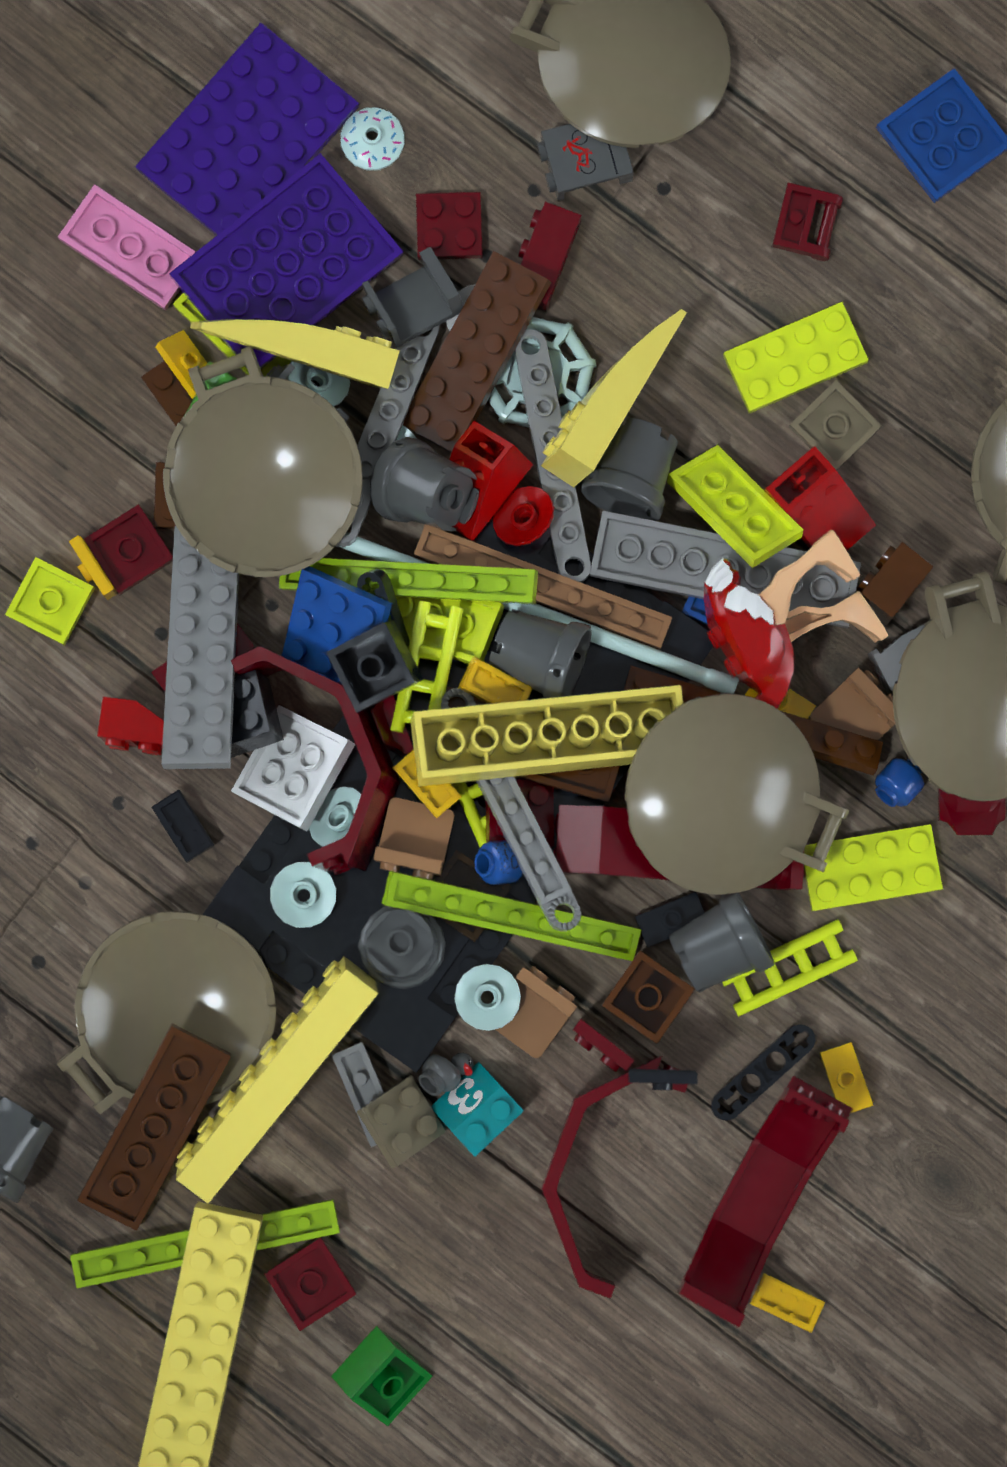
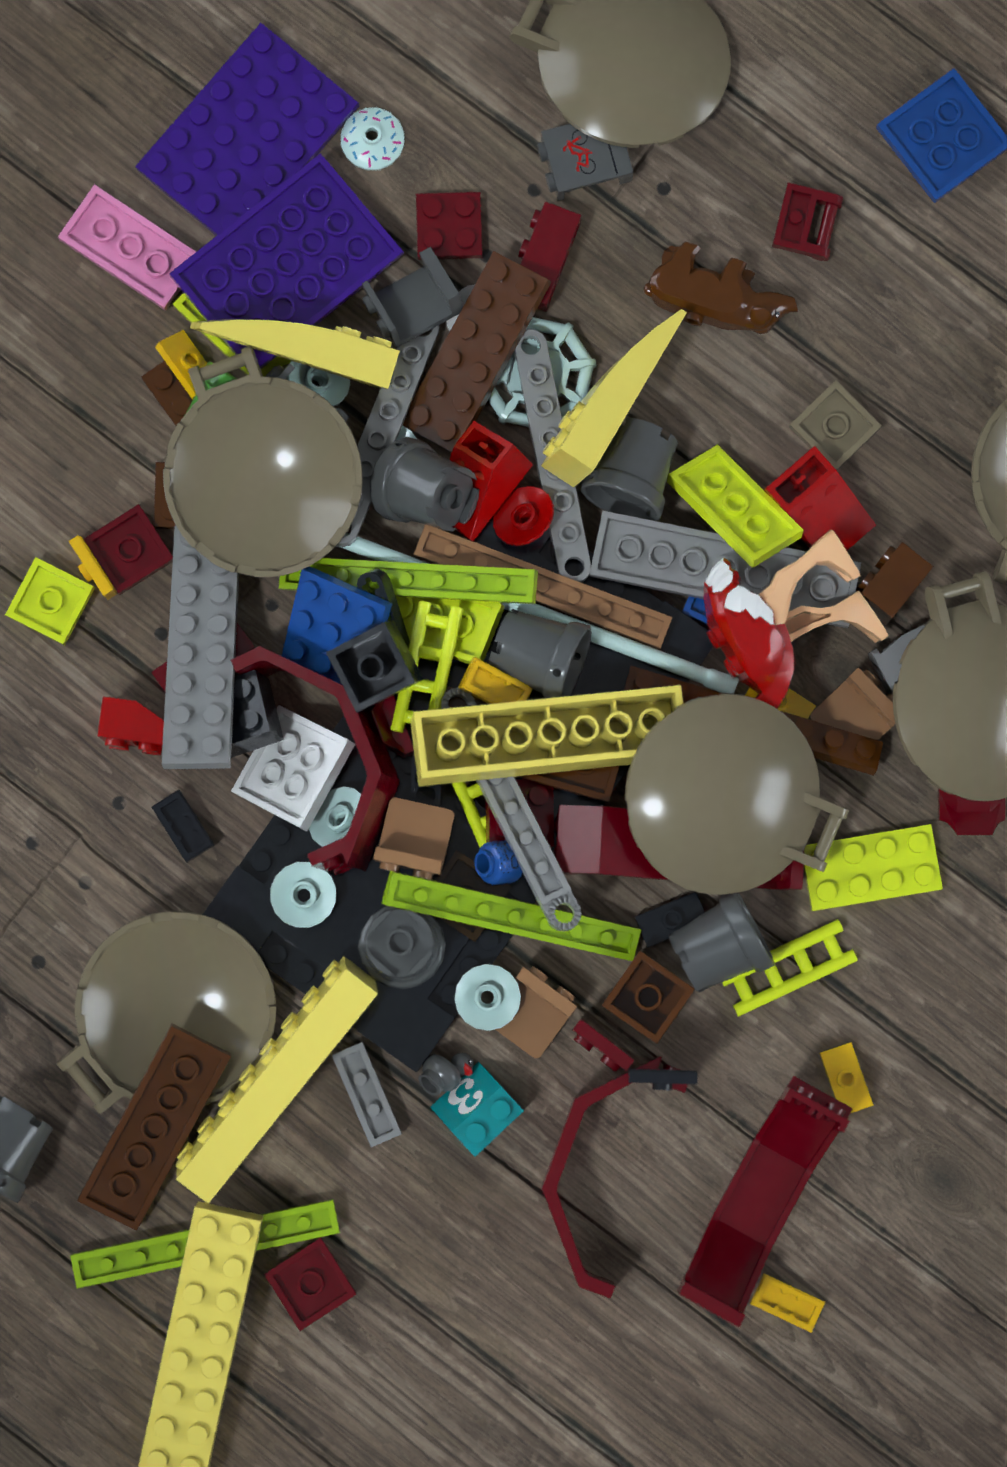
green slope [331,1326,433,1426] -> none
dark tan plate [356,1076,446,1168] -> none
yellow plate [393,750,462,819] -> none
black beam [710,1024,816,1121] -> none
neon yellow plate [723,302,869,413] -> none
blue head [875,758,924,807] -> none
none -> reddish brown animal [644,242,798,334]

